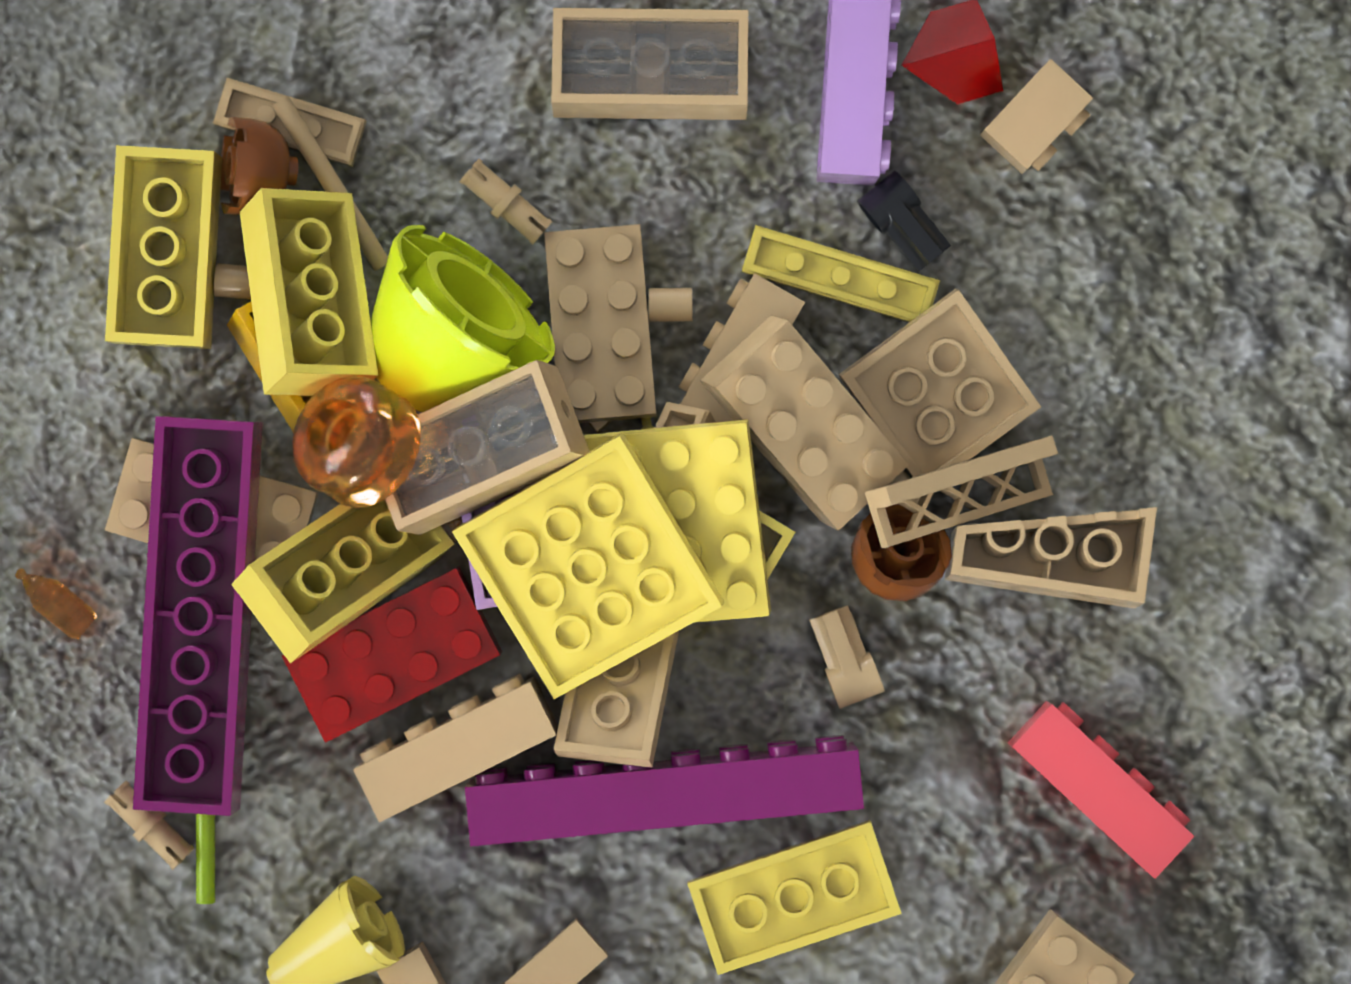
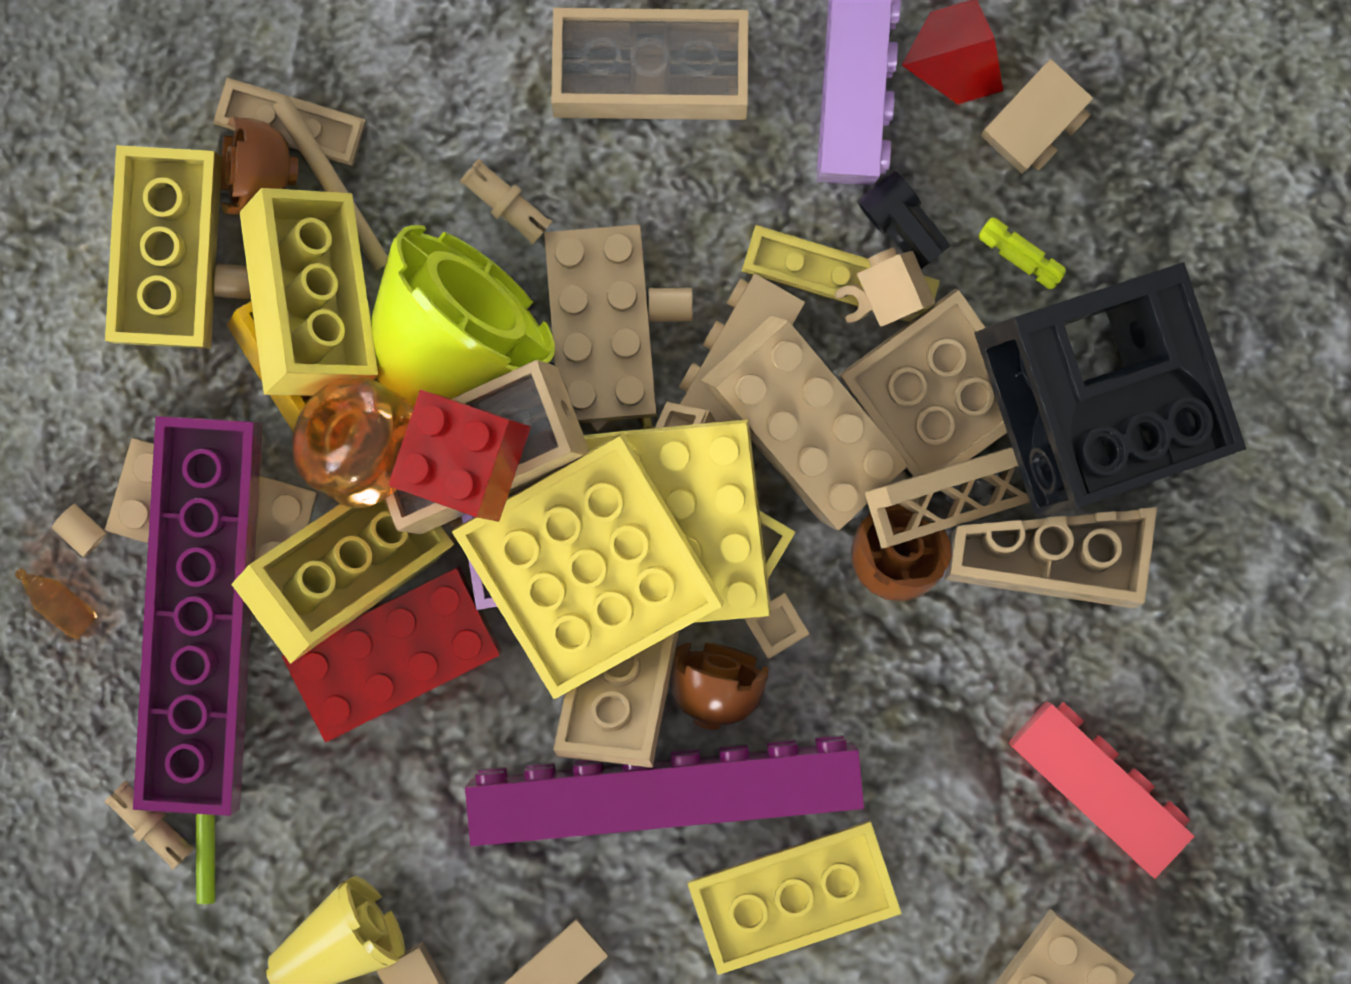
tan brick [353,673,558,823] -> none
tan piece [809,605,885,709] -> none
none -> tan hinge [52,504,107,558]
none -> red brick [388,389,531,522]
none -> dark orange cylinder [670,643,769,730]
none -> tan plate [744,592,810,659]
none -> tan brick [835,247,936,327]
none -> black piece [974,262,1246,518]
none -> neon yellow axle [978,217,1066,289]

